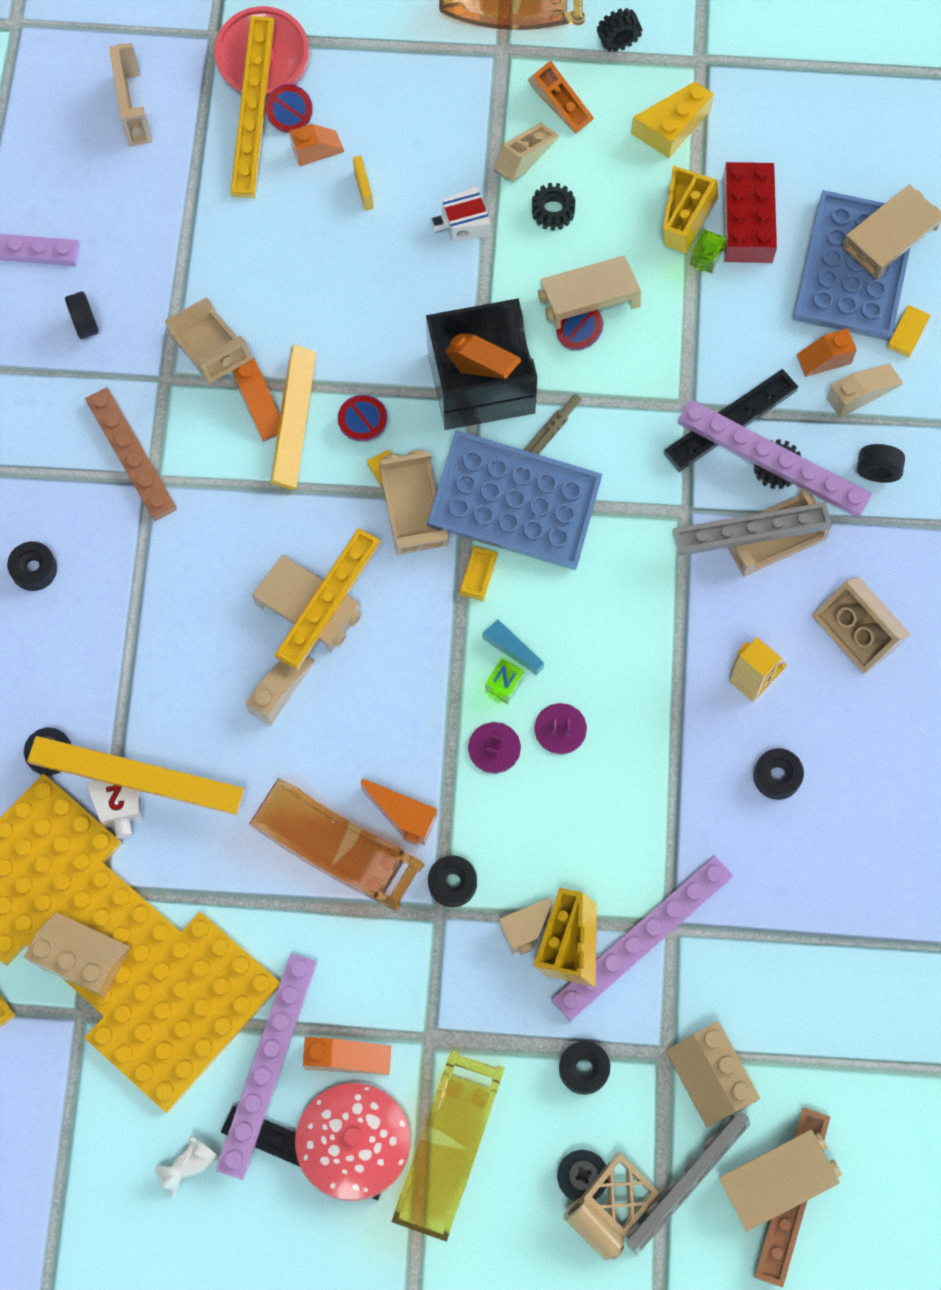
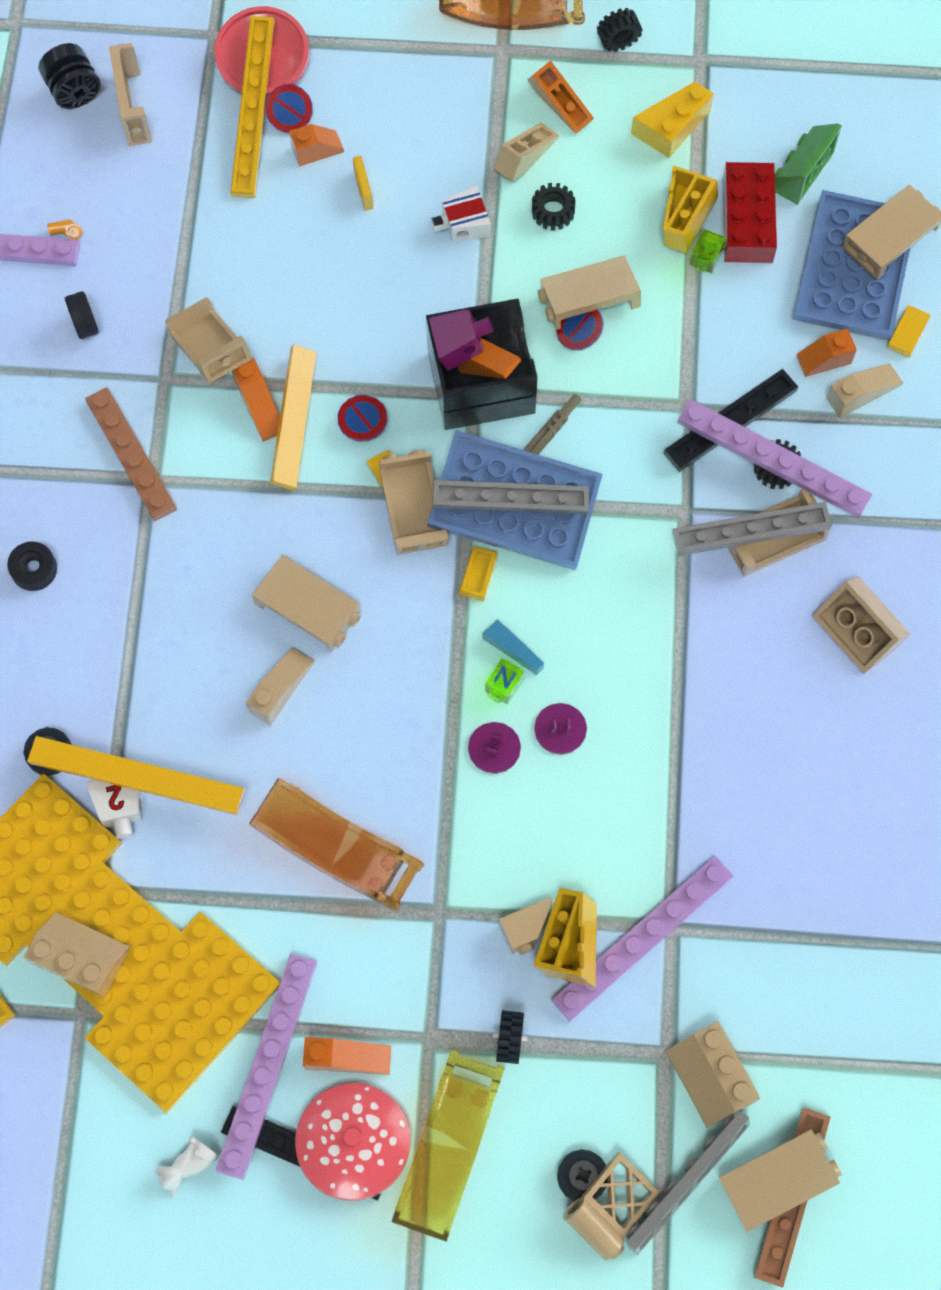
yellow tile [274,528,381,671] -> none
orange slope [360,778,438,845] -> none
black tyre [428,855,477,907] -> none
black tyre [559,1041,611,1095] -> none
yellow wedge [729,637,787,702] -> none
black tyre [753,748,804,800] -> none
black tyre [857,444,905,483] -> none
none -> black wheel [38,43,101,109]
none -> light orange arm [47,219,82,240]
none -> magenta torso [429,310,494,371]
none -> light grey plate [433,480,589,514]
none -> black wheel [493,1010,527,1064]
none -> bright green slope [775,123,842,205]

